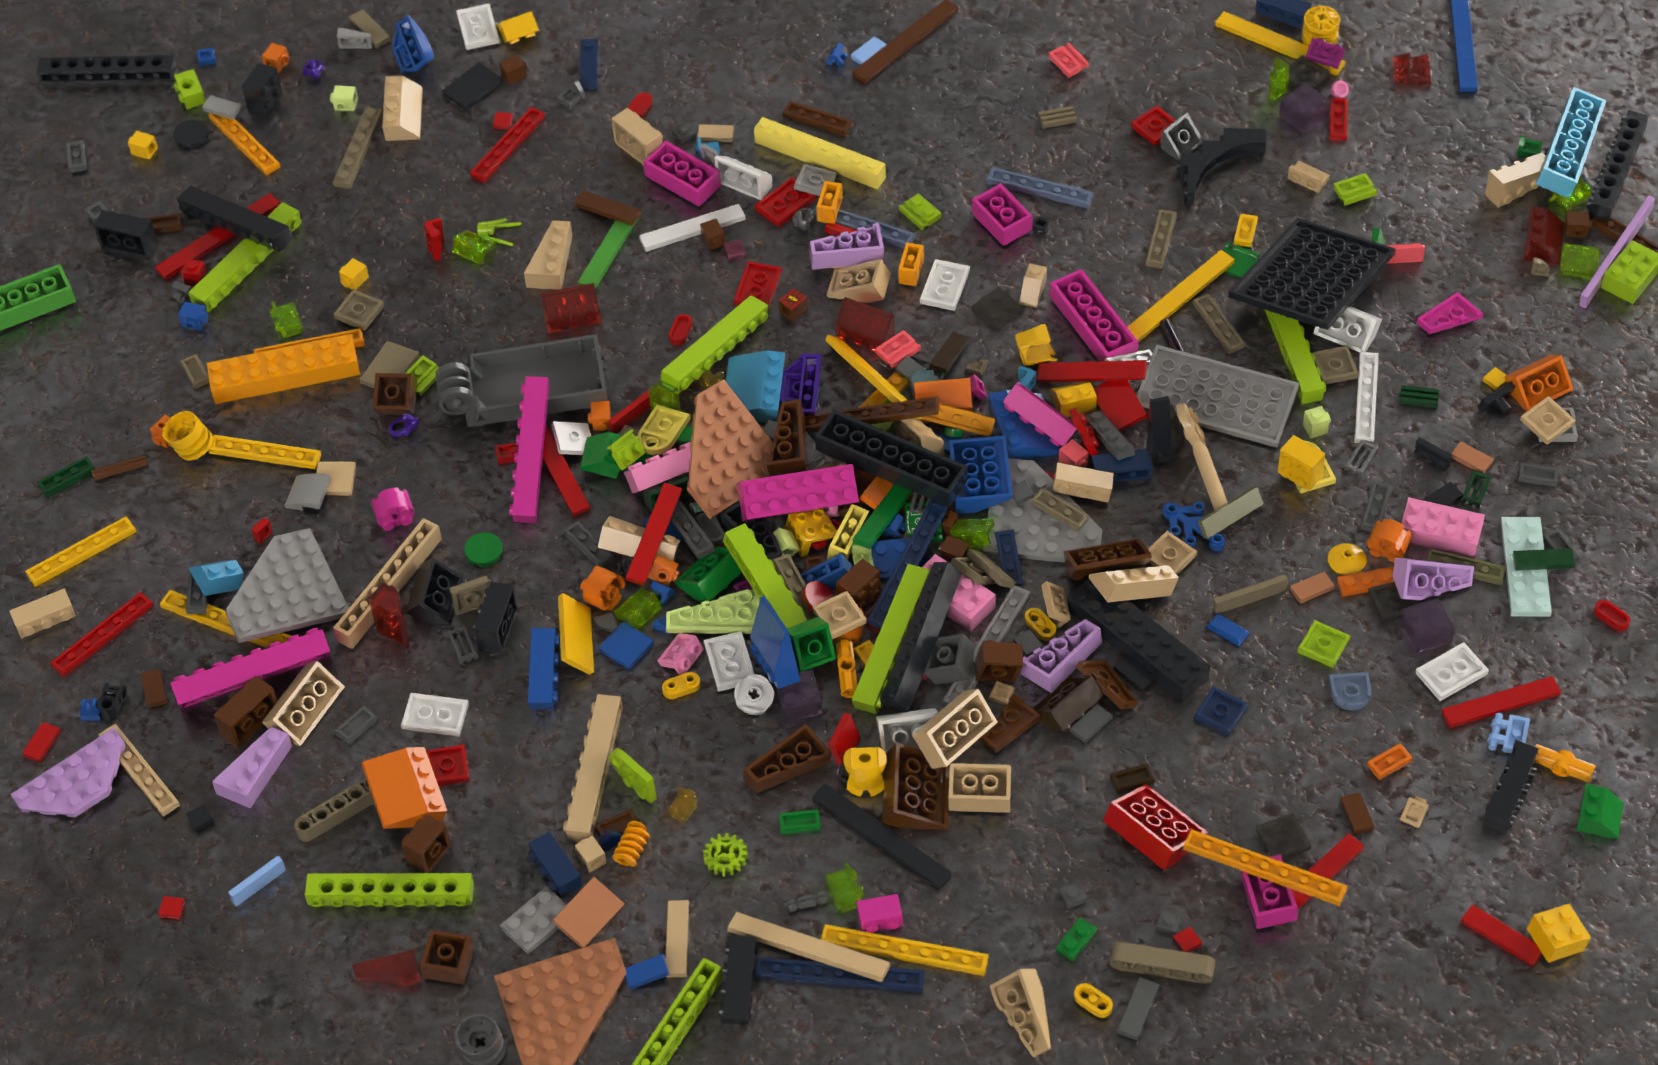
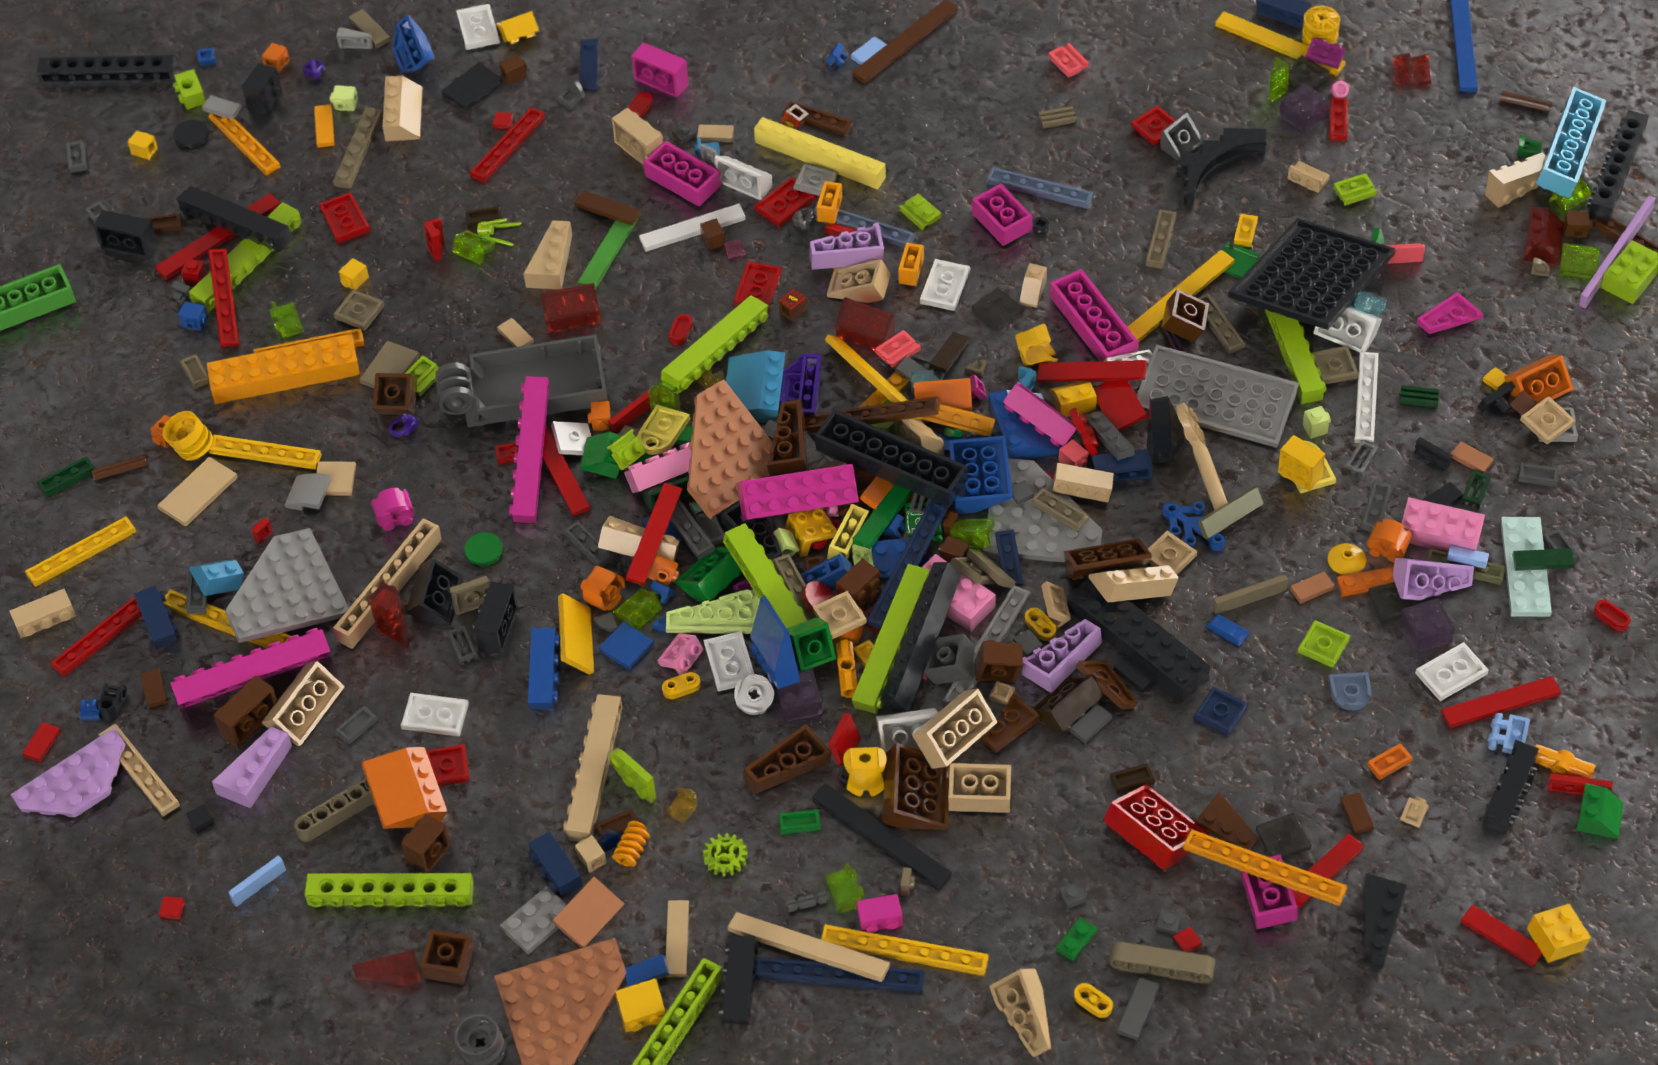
none -> dark blue brick [134,585,179,650]
none -> tan tile [157,457,238,527]
none -> red tile [208,249,239,348]
none -> light orange tile [314,104,335,148]
none -> red tile [318,192,371,243]
none -> dark brown tile [465,206,503,229]
none -> tan tile [497,318,534,347]
none -> yellow slope [615,978,666,1033]
none -> dark pink brick [632,43,689,97]
none -> reddish brown brick [780,104,809,131]
none -> dark tan plate [901,867,915,897]
none -> reddish brown brick [1162,289,1209,343]
none -> reddish brown wing [1195,792,1259,851]
none -> clear light blue gear [1354,290,1386,316]
none -> black wedge [1363,873,1407,967]
none -> light blue tile [1447,545,1489,569]
none -> reddish brown axle [1500,91,1552,112]
none -> reddish brown tile [1510,390,1537,415]
none -> red tile [1547,773,1613,795]

